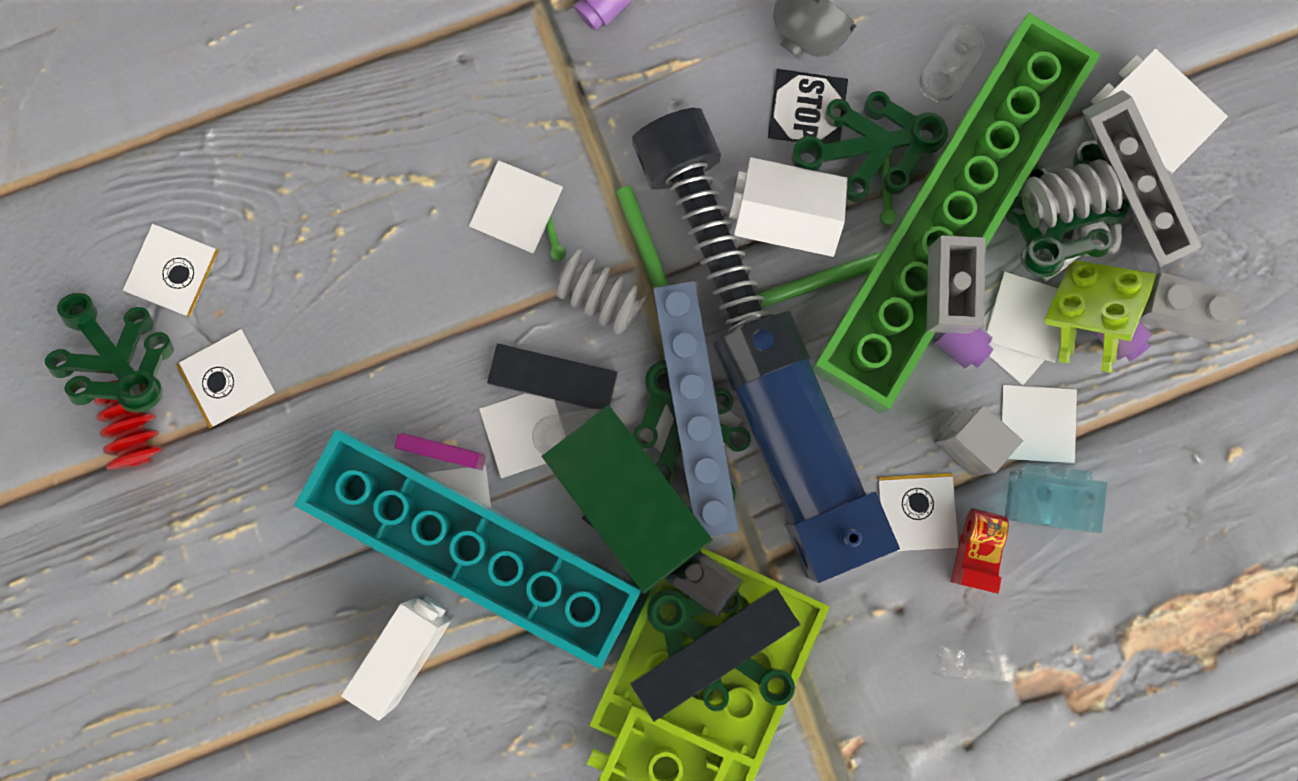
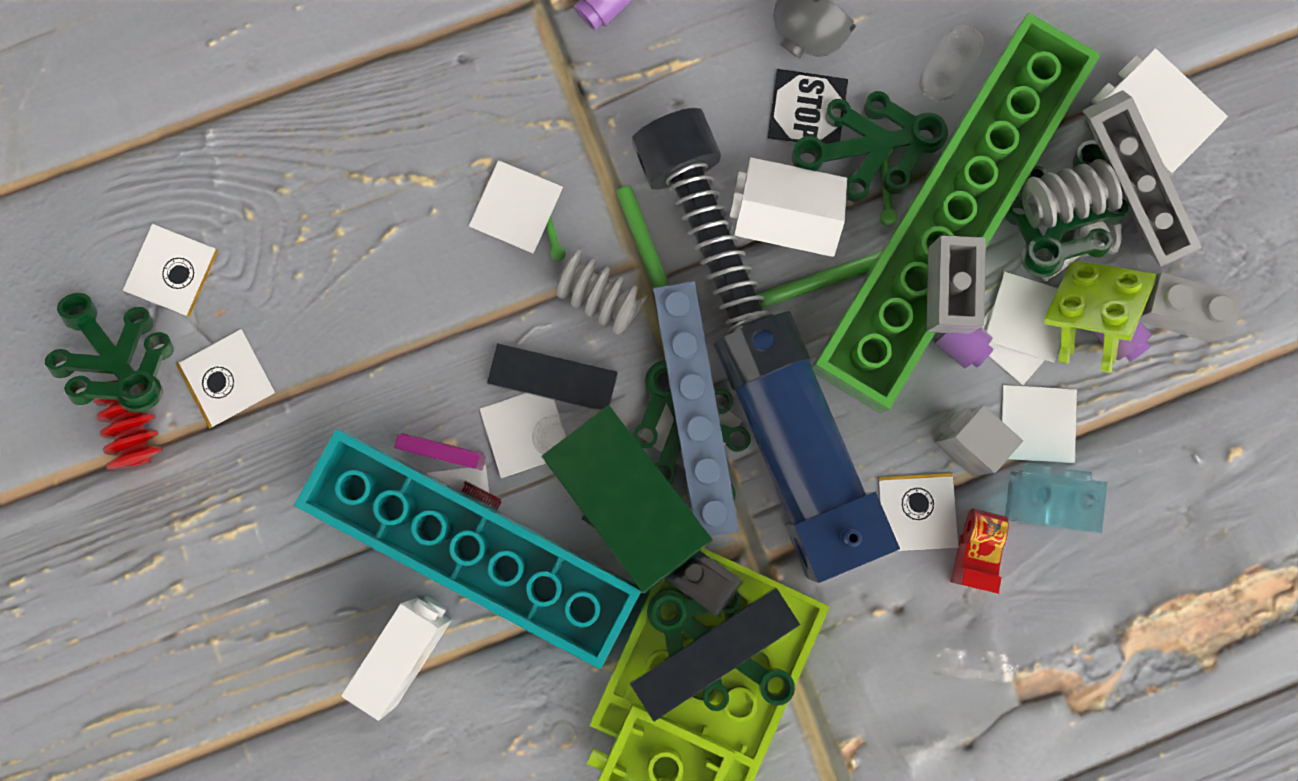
none -> dark red leg [462,481,502,510]

